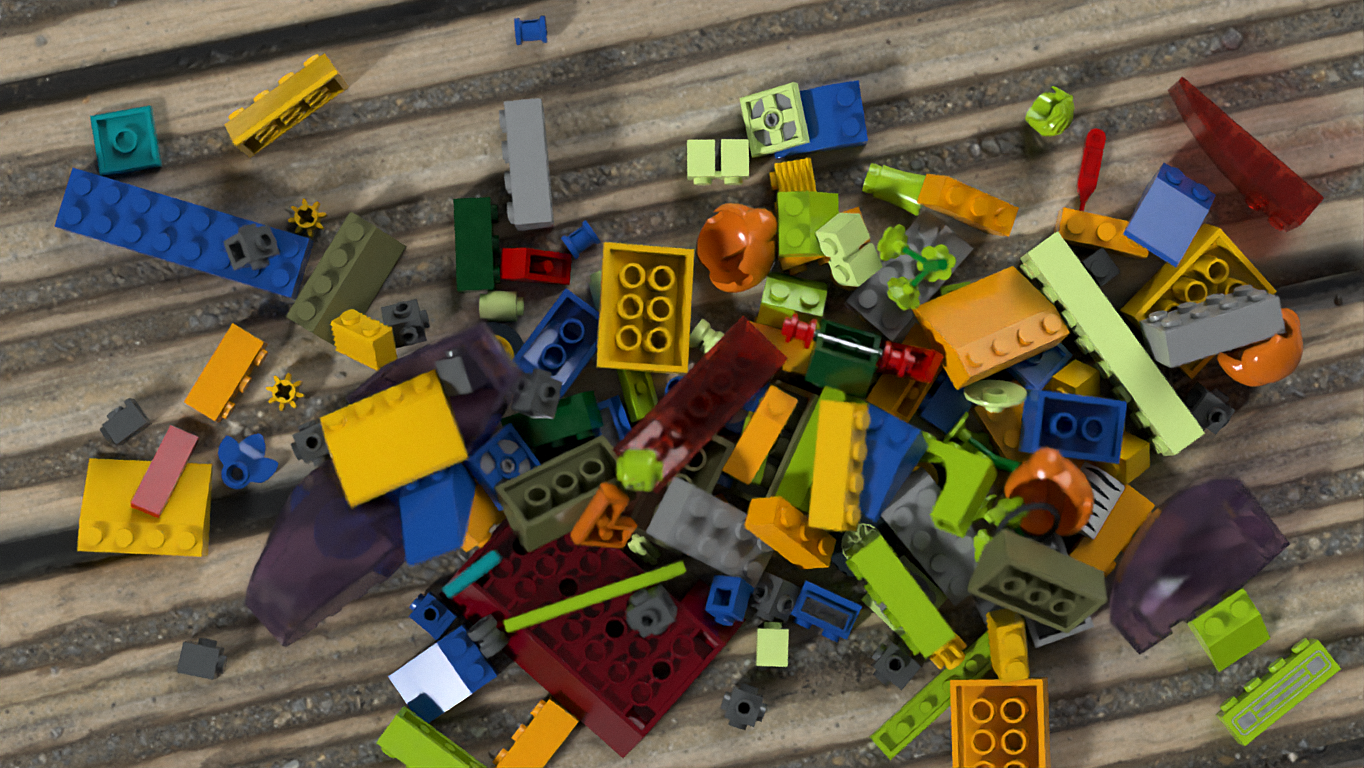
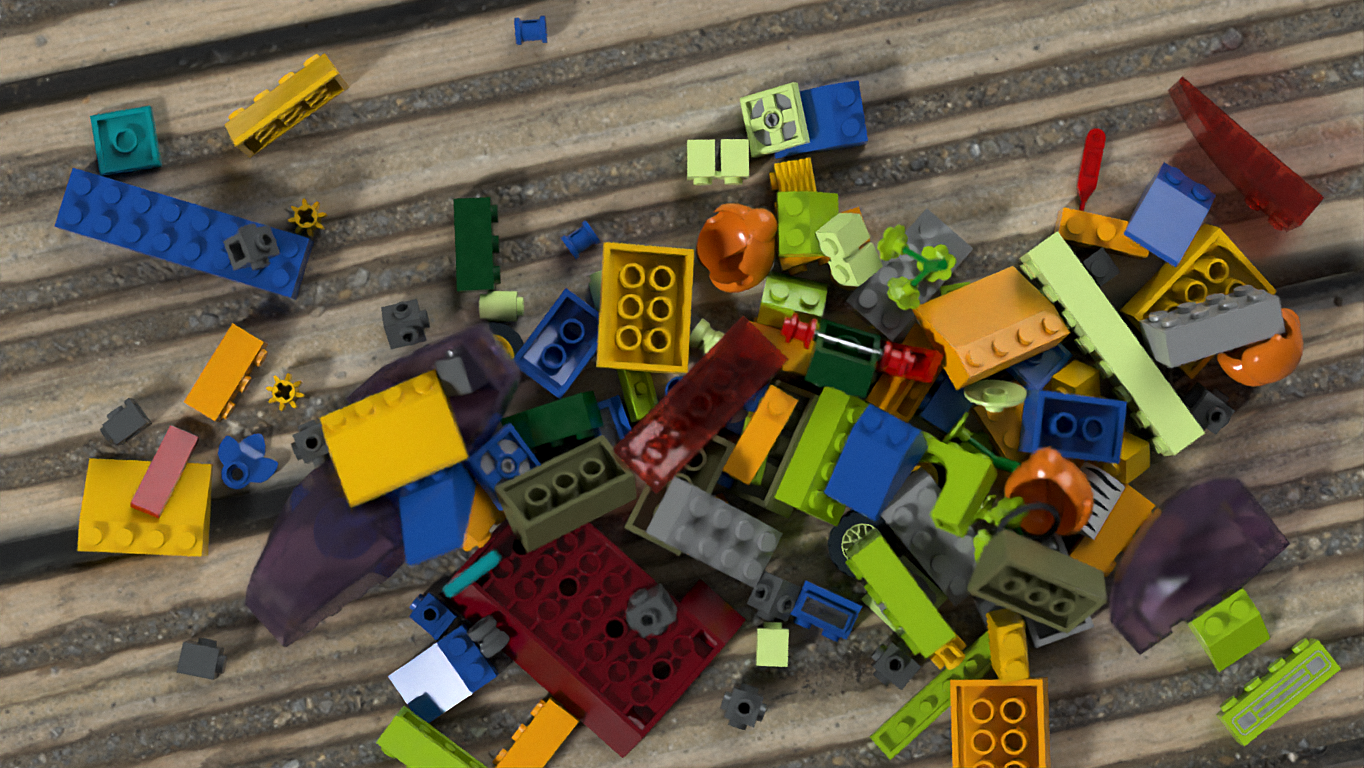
olive slope [286,211,407,347] -> none
yellow brick [330,309,398,372] -> none
light grey brick [499,98,554,231] -> none
red slope [500,248,572,285] -> none
lime tile [503,560,686,632] -> none
dark grey brick [511,369,562,418] -> none
orange brick [571,483,638,549] -> none
lime head [617,449,663,491] -> none
yellowish green axle [628,534,661,565] -> none
blue brick [705,575,755,626] -> none
light orange brick [744,496,836,570] -> none
yellow brick [808,400,870,531] -> none
lime plant [862,163,926,217] -> none
light orange brick [917,174,1019,237] -> none
lime hair [1025,86,1075,137] -> none

